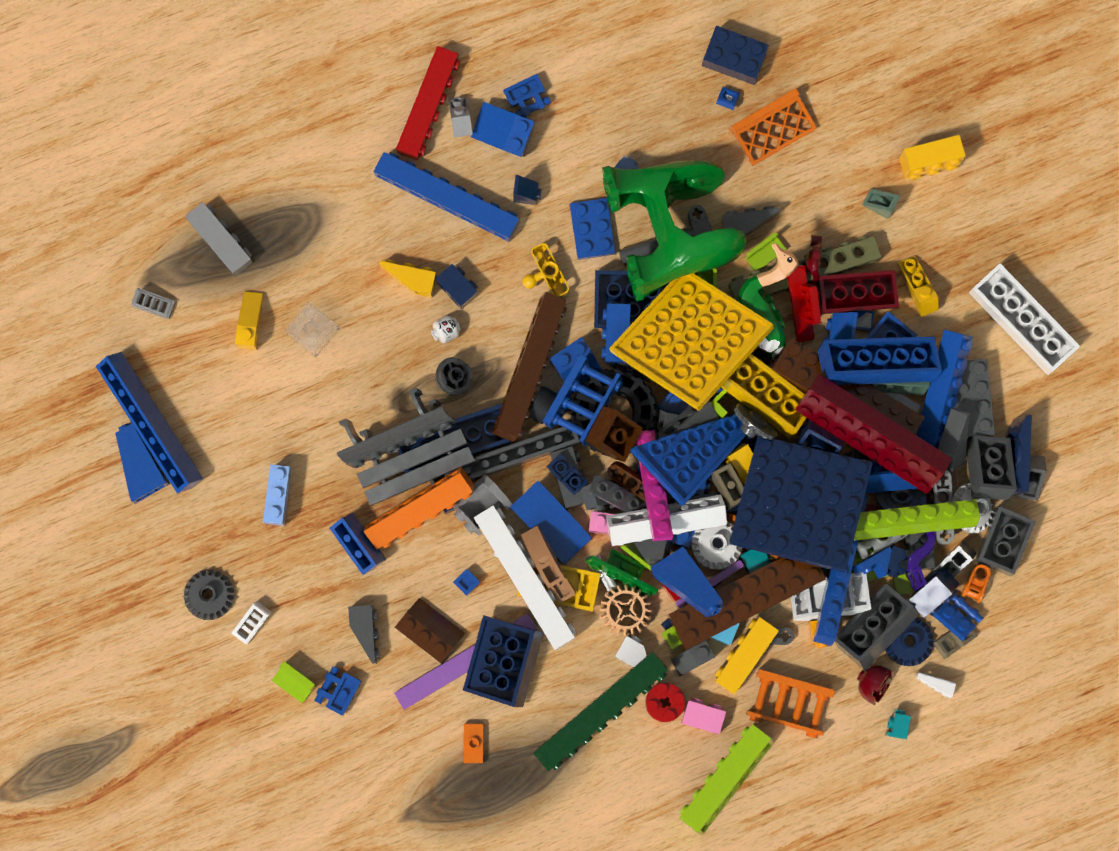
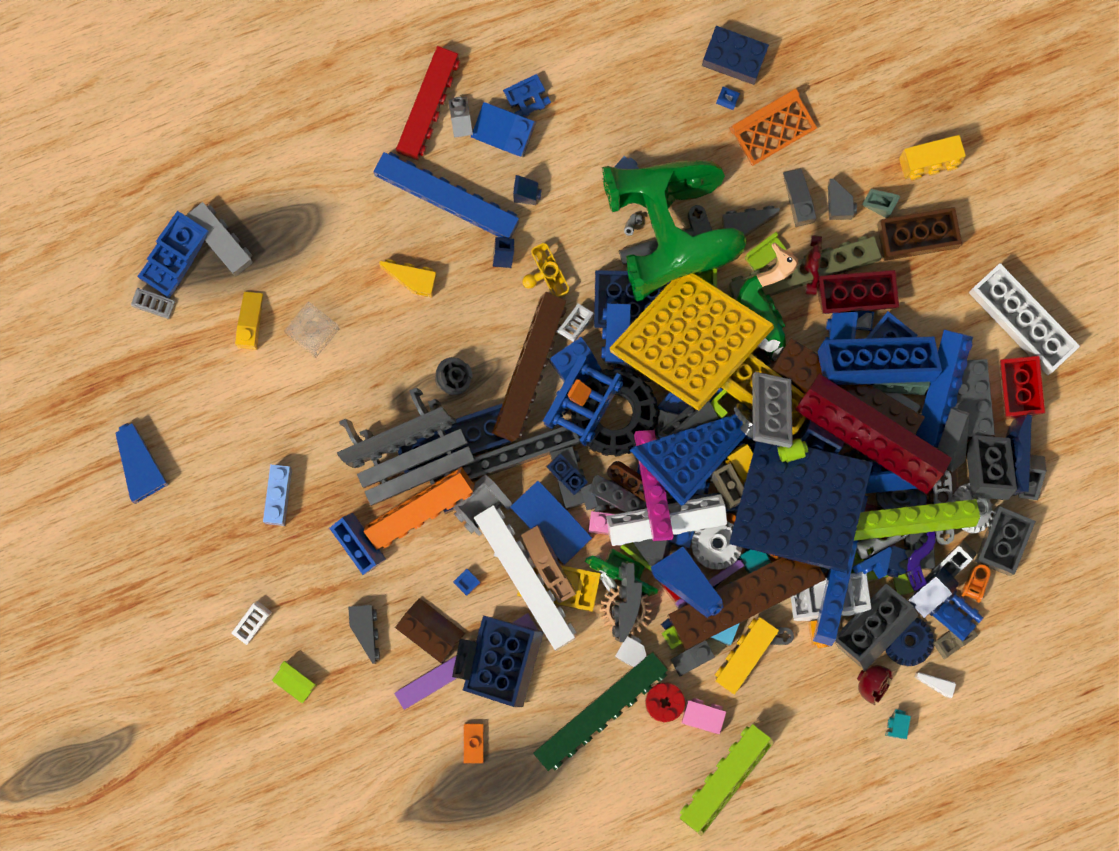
blue brick [96,352,203,494] -> none
dark grey gear [183,570,234,620] -> none
blue plate [314,666,362,716] -> none
white head [431,316,461,344] -> none
dark blue brick [435,264,478,310] -> none
black tyre [529,386,558,424] -> none
blue plate [569,198,615,260] -> none
reddish brown brick [585,406,643,462] -> none
orange fence [746,669,835,739] -> none
red bracket [787,265,822,343] -> none
yellow slope [898,256,939,317] -> none
none -> blue slope [137,210,209,298]
none -> black plate [452,639,477,680]
none -> dark blue brick [493,237,514,268]
none -> white slope [558,303,594,342]
none -> orange slope [568,379,592,406]
none -> dark grey slope [612,561,642,642]
none -> light grey arm [624,213,642,236]
none -> light grey tile [752,372,793,448]
none -> lime brick [777,438,808,462]
none -> dark grey slope [783,169,816,227]
none -> dark grey slope [828,179,857,220]
none -> reddish brown brick [877,207,962,261]
none -> red slope [1000,356,1045,419]

